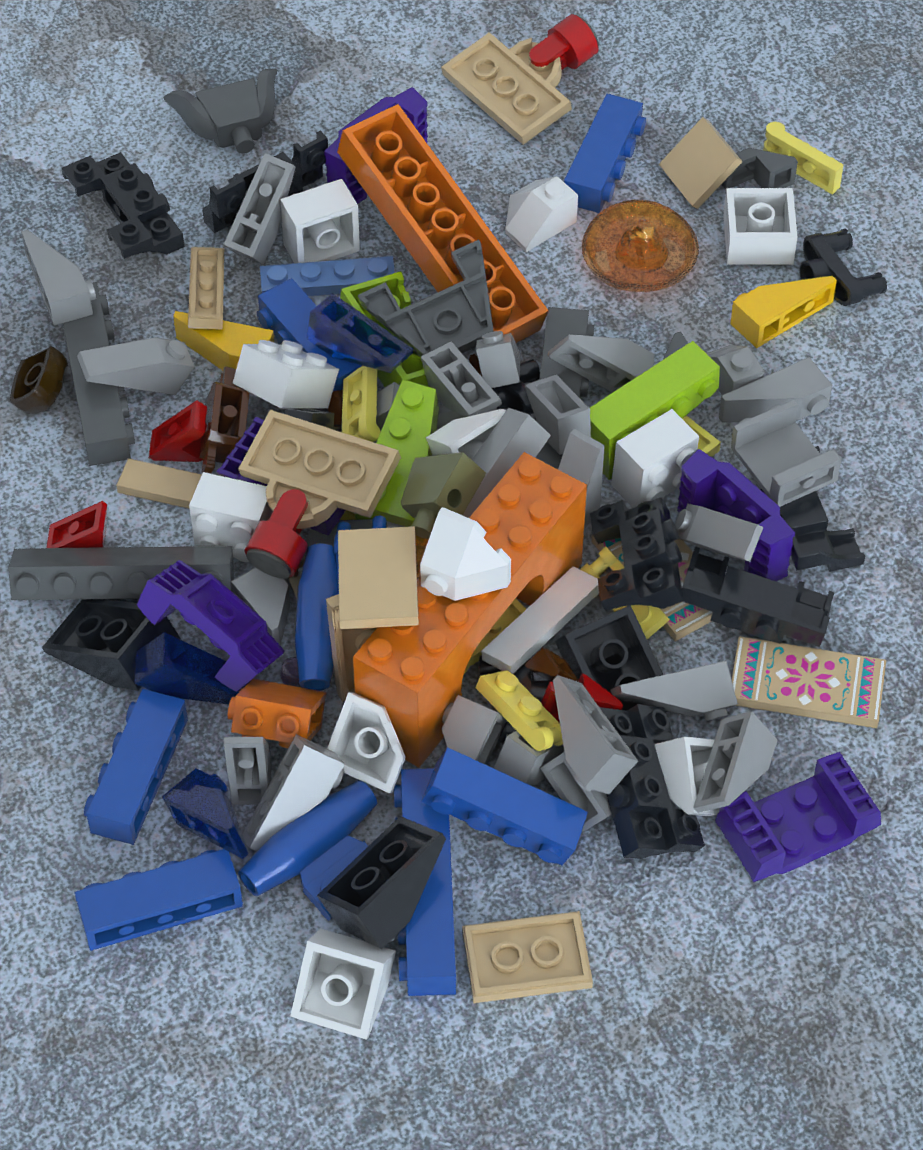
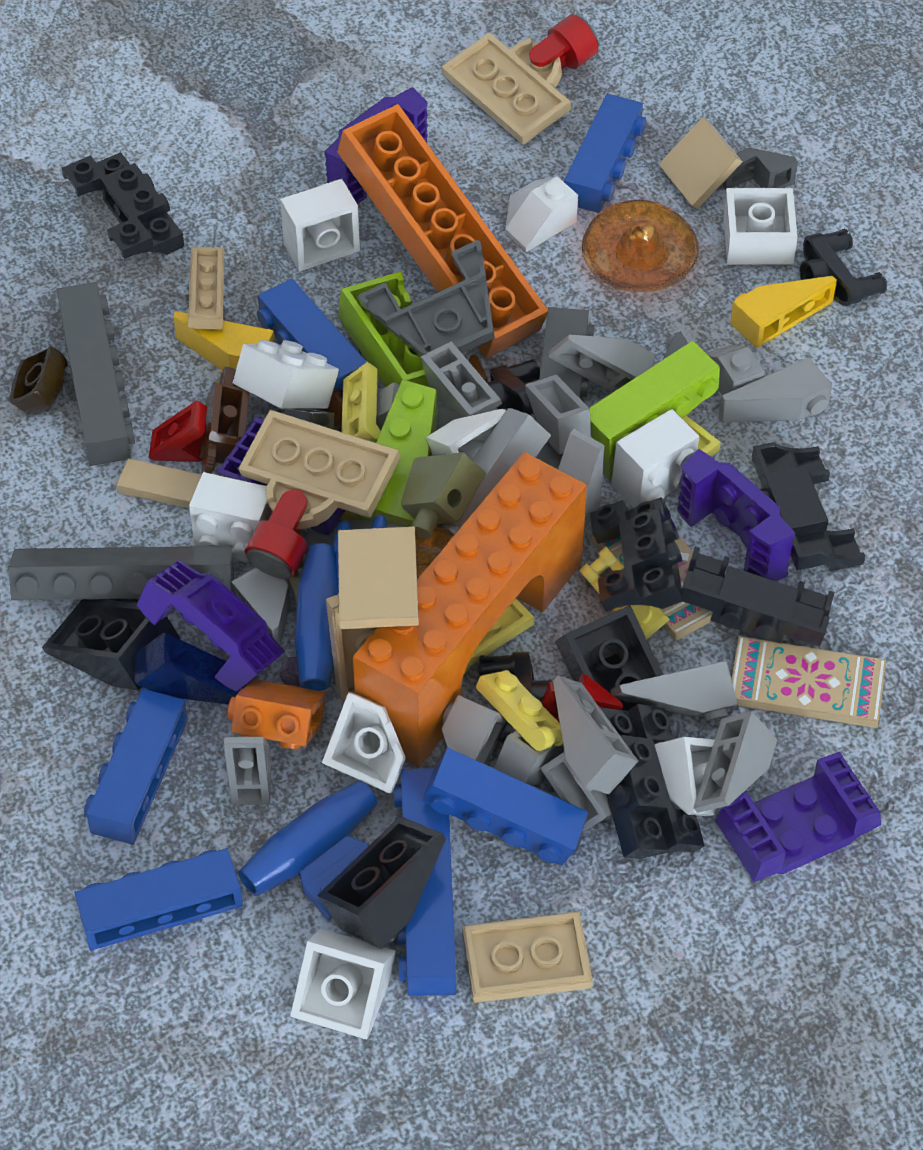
light grey slope [21,230,96,326] -> none
red slope [46,501,107,548] -> none
light grey slope [77,337,195,395] -> none
clear blue slope [162,768,249,859] -> none
dark grey torso [164,68,278,154] -> none
black bracket [202,130,328,233] -> none
light grey slope [223,153,296,265] -> none
slope [242,734,345,851] -> none
medium blue plate [260,256,395,296] -> none
clear blue slope [307,293,413,373] -> none
white slope [420,507,511,601] -> none
light grey slope [476,331,521,388] -> none
white tile [481,566,599,674] -> none
reddish brown slope [525,648,579,682] -> none
light grey slope [675,504,763,562] -> none
light grey panel [731,399,841,507] -> none
light yellow plate [763,122,844,195] -> none

